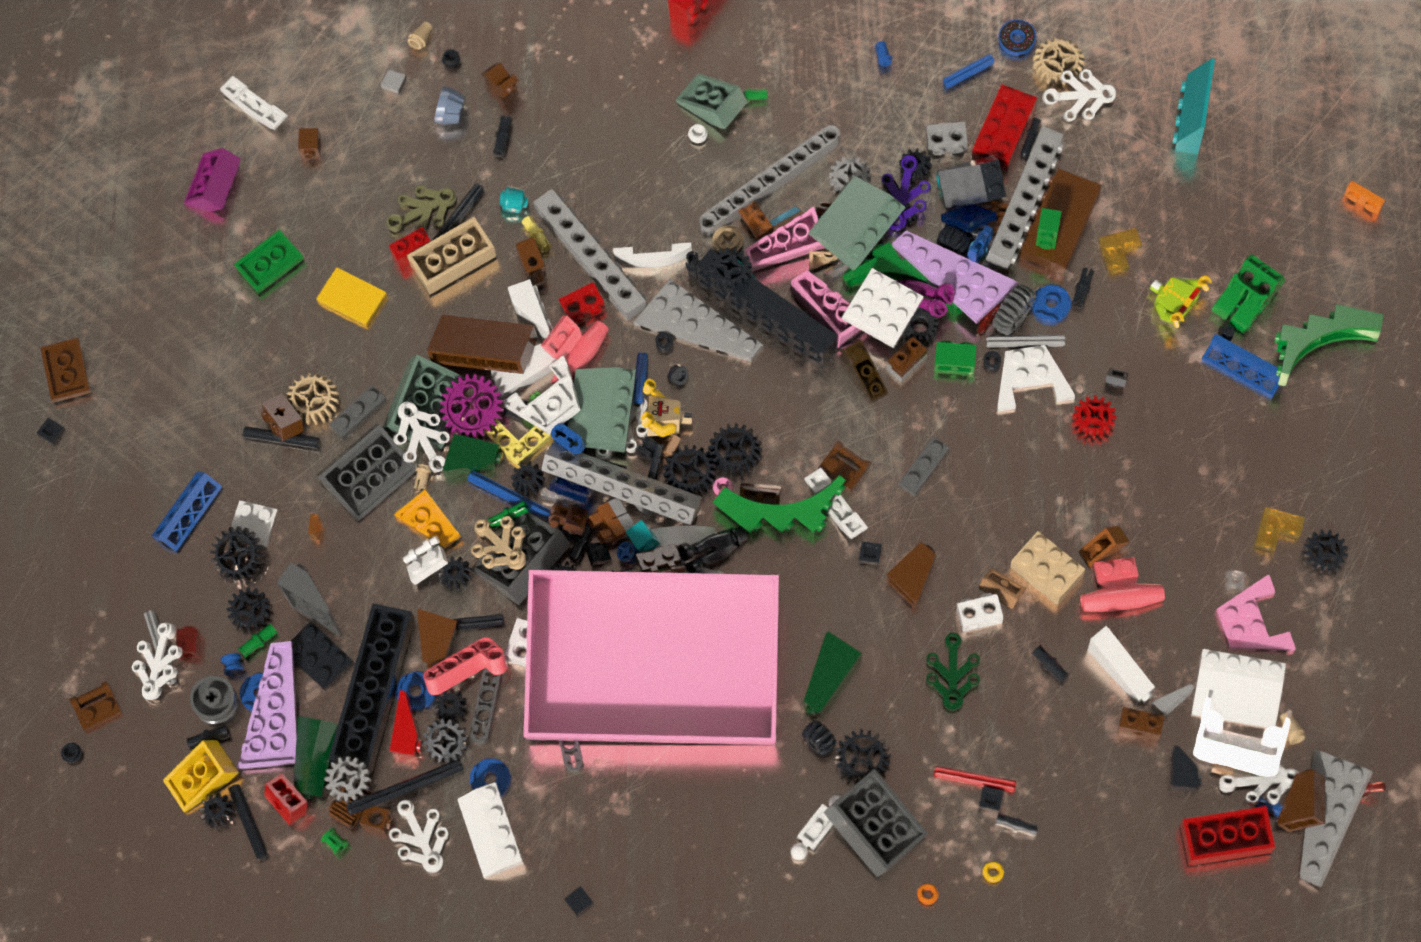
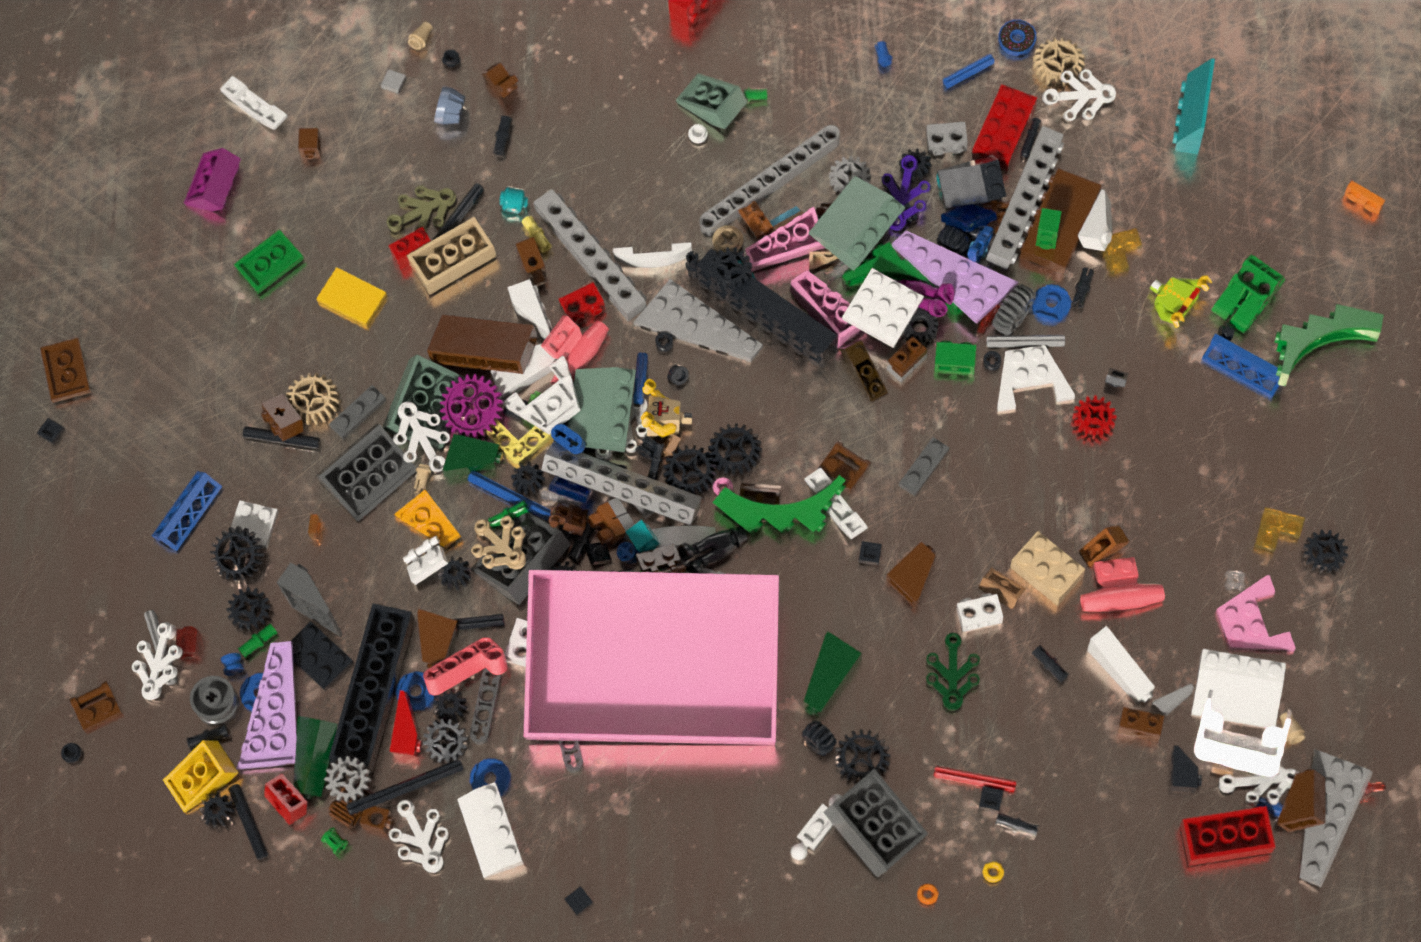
none -> white slope [1078,190,1112,251]

